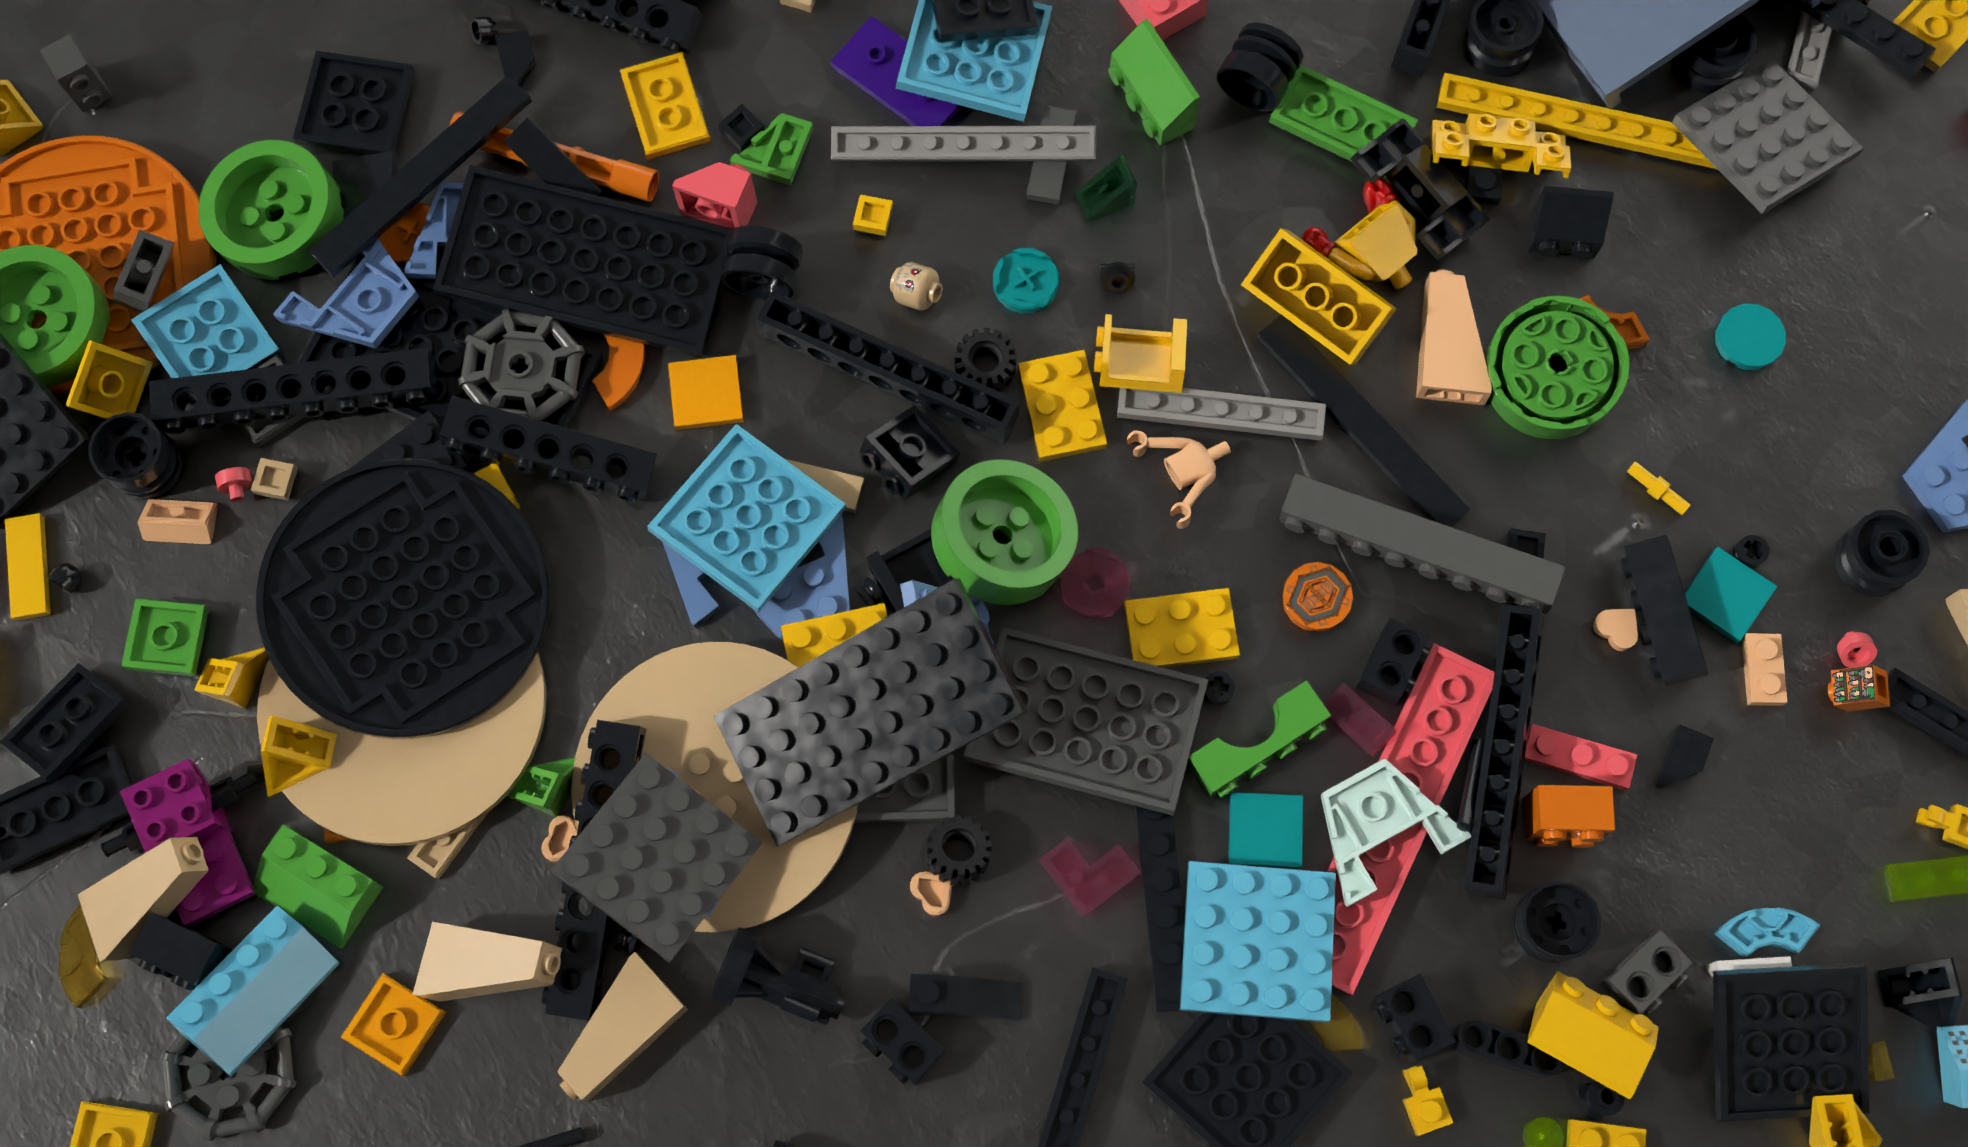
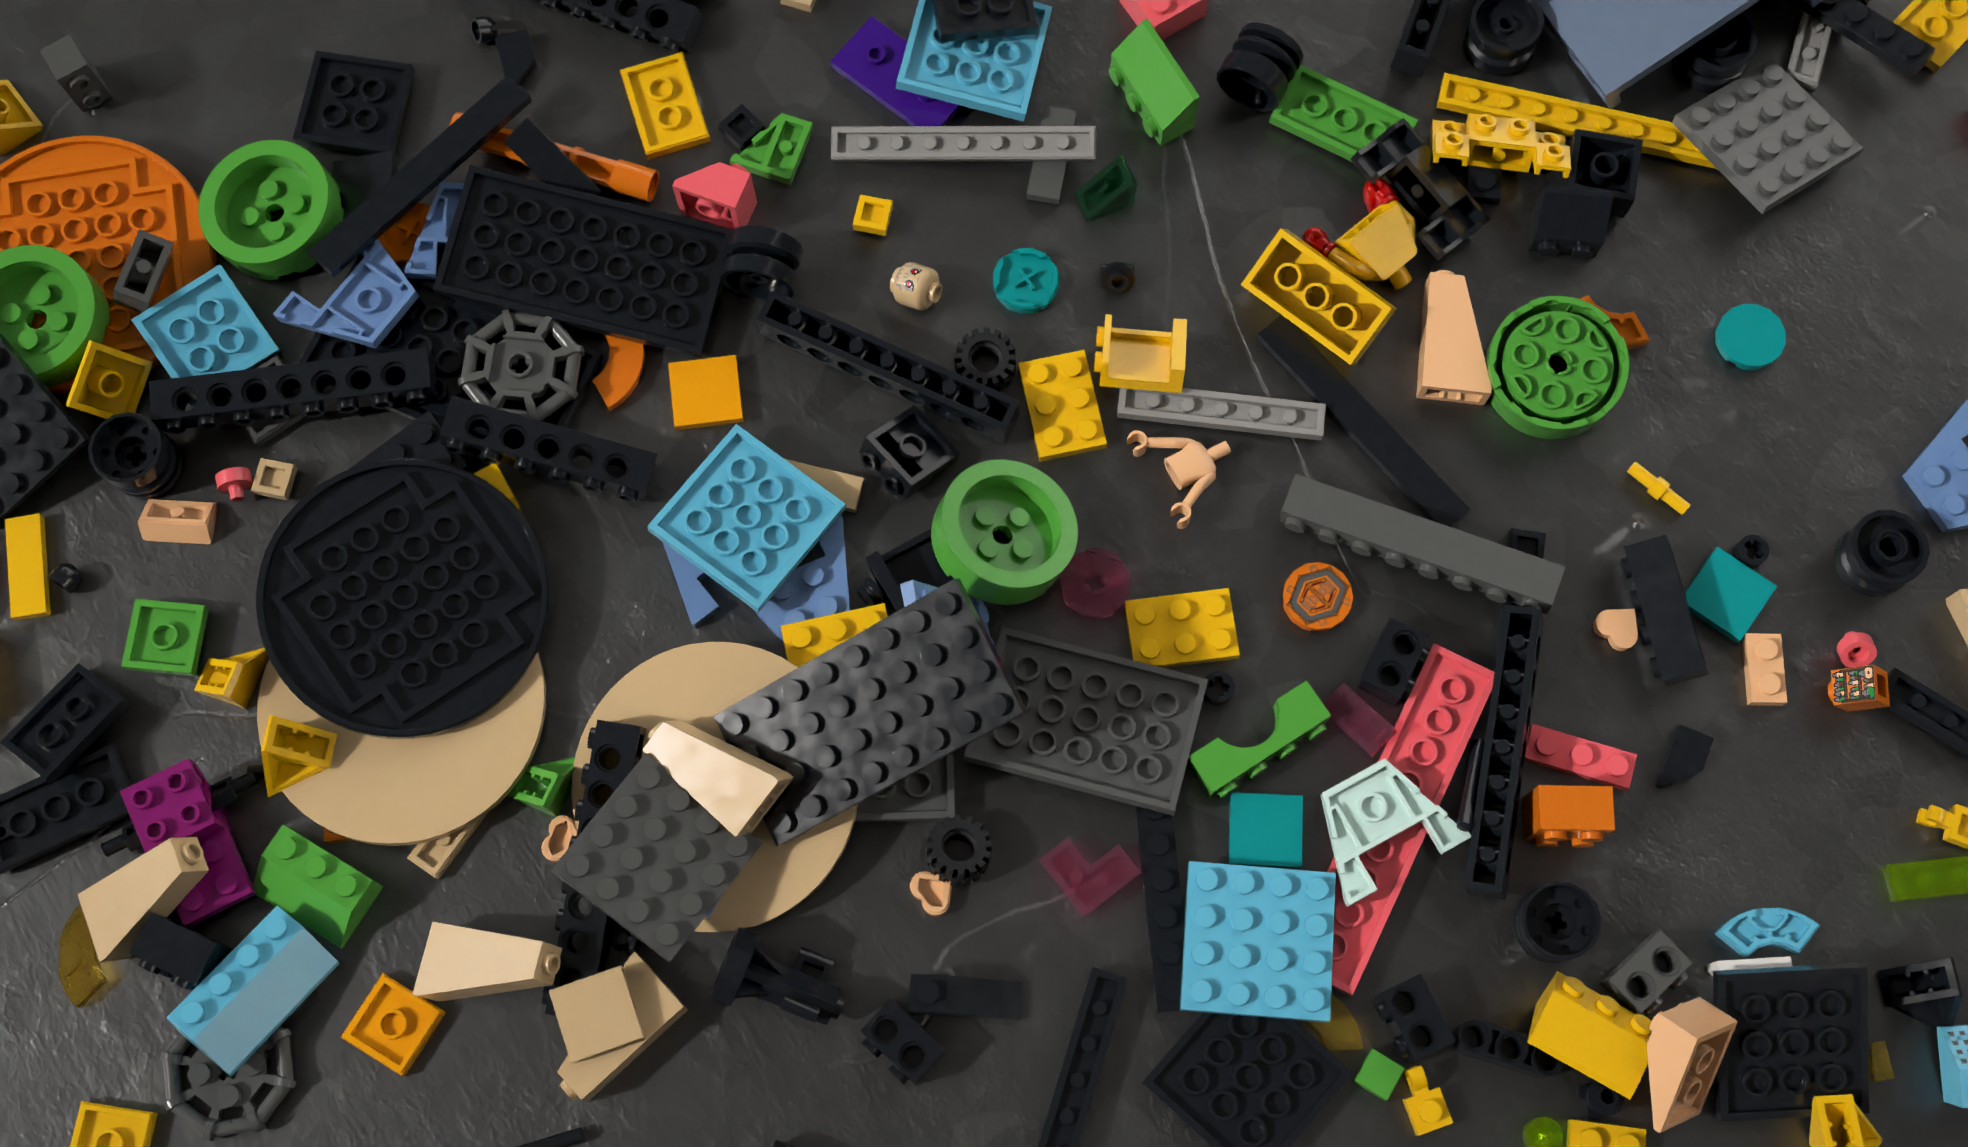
none -> tan tile [549,965,645,1063]
none -> tan slope [643,720,794,837]
none -> bright green tile [1353,1048,1405,1101]
none -> black slope [1560,129,1643,218]
none -> light nougat slope [1647,997,1738,1133]

